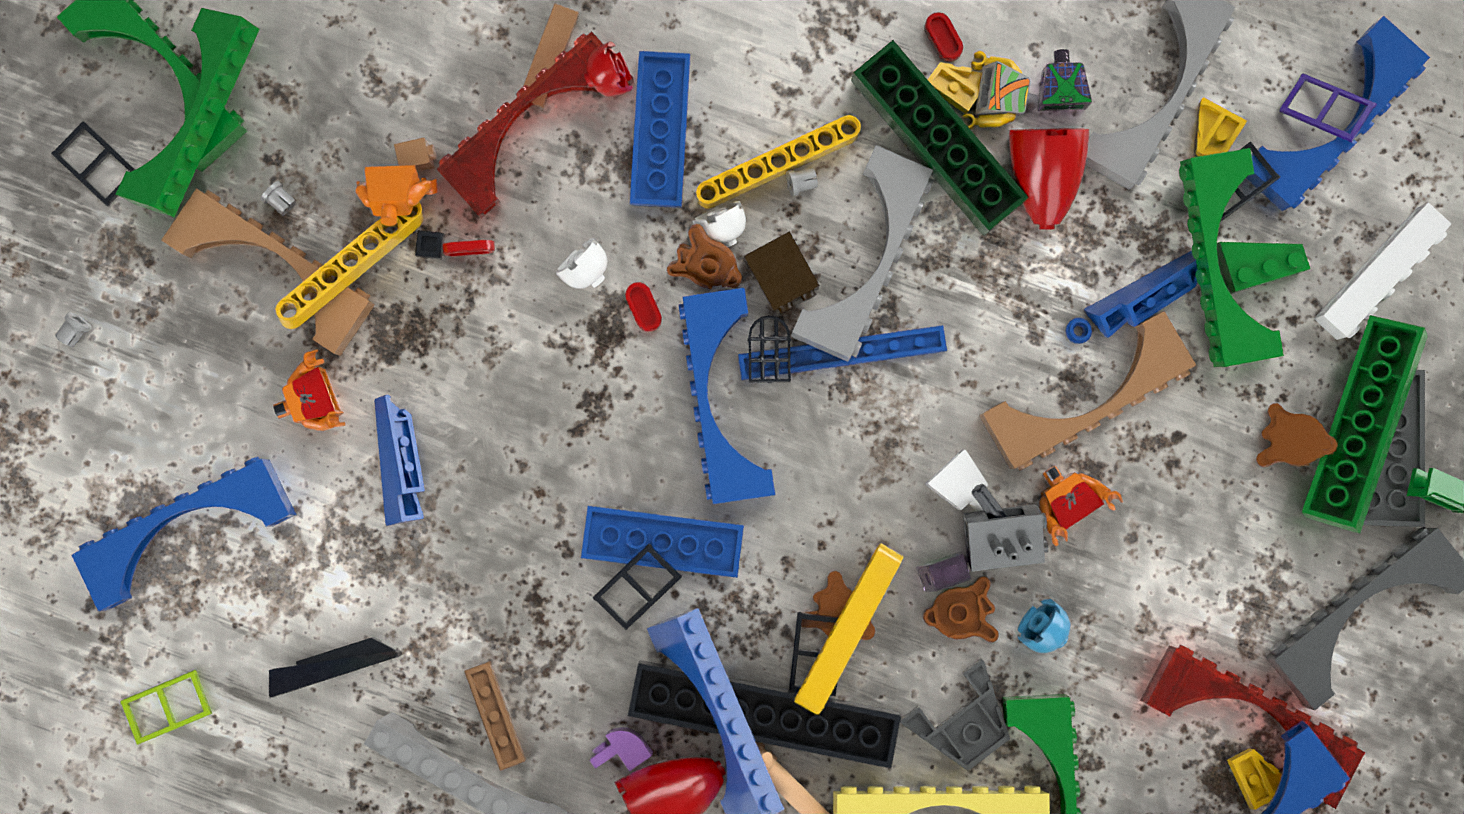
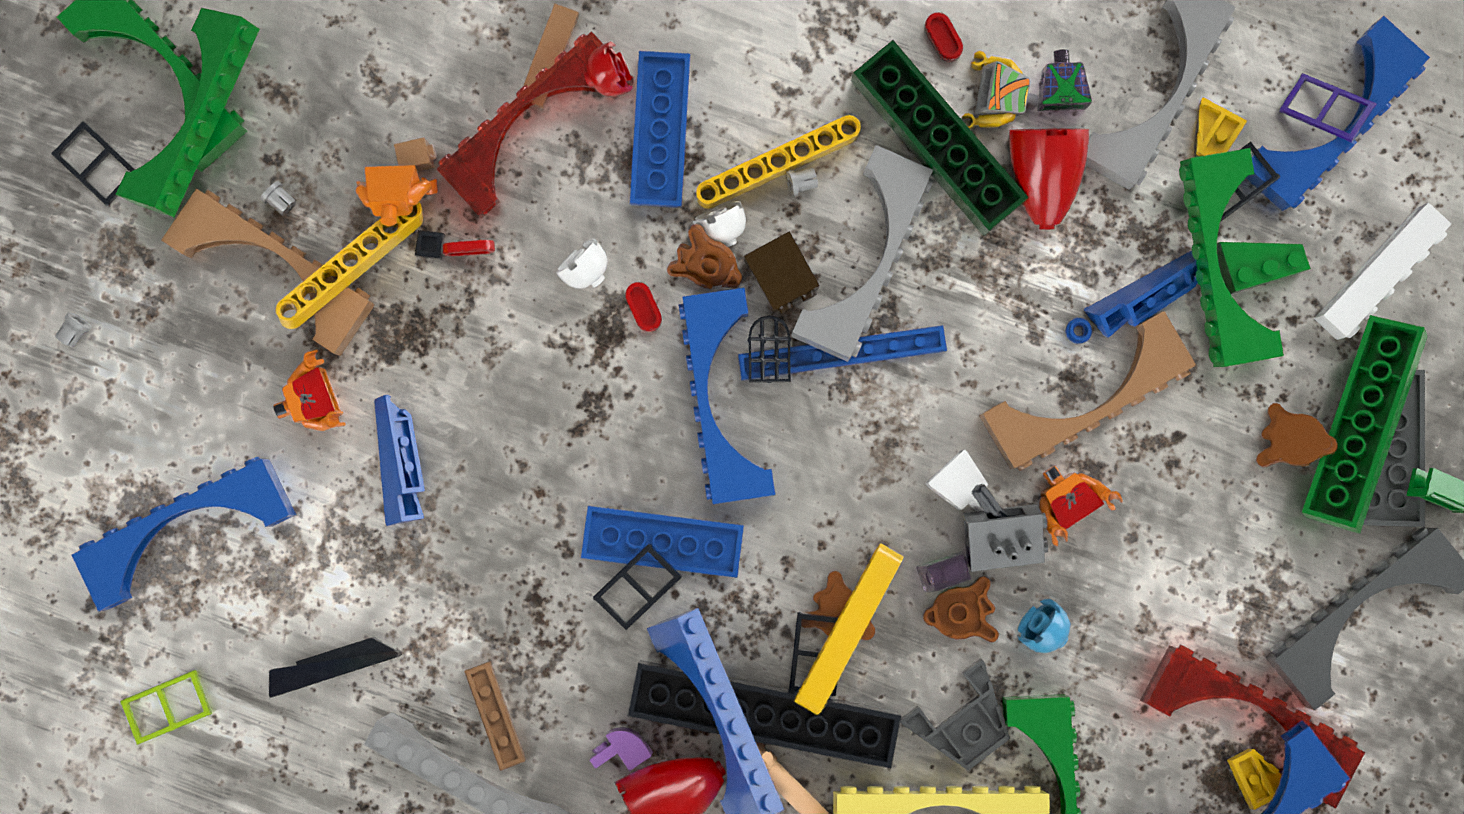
yellow wing [927,62,982,114] -> none

